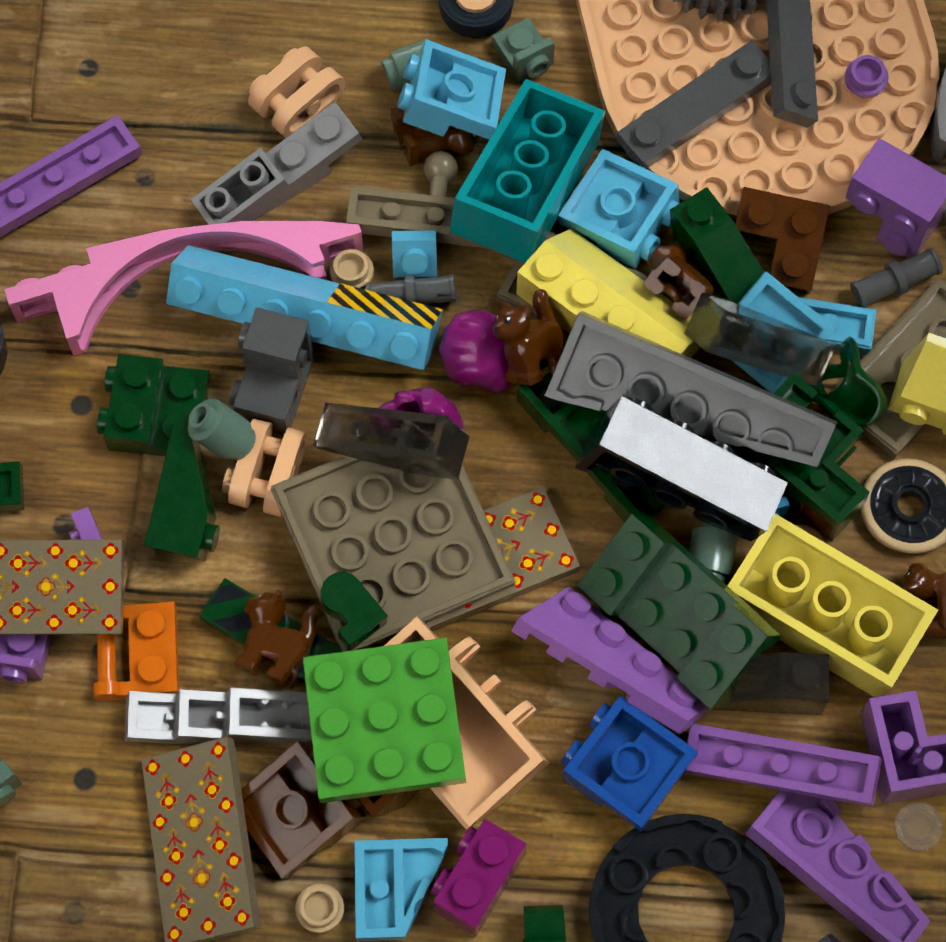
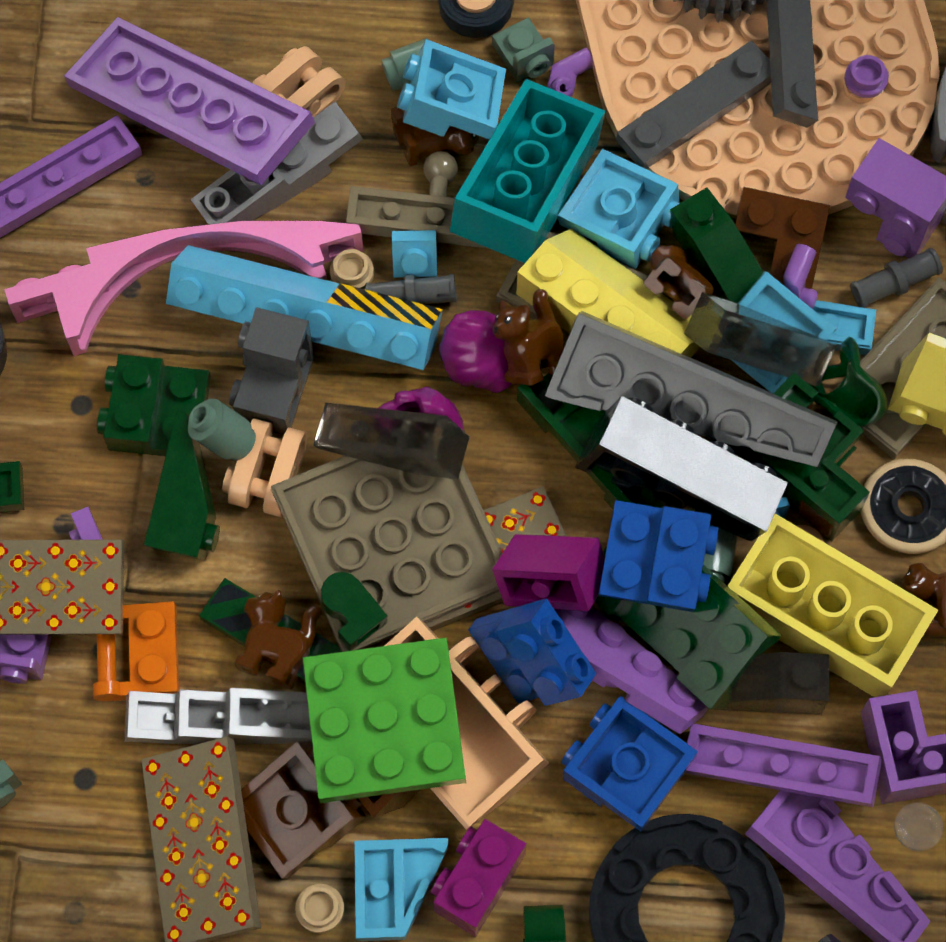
none -> medium lavender plate [64,17,315,185]
none -> blue plate [468,598,597,706]
none -> magenta brick [492,534,605,611]
none -> medium lavender arm [547,47,593,97]
none -> blue plate [598,500,718,612]
none -> medium lavender arm [783,244,818,309]

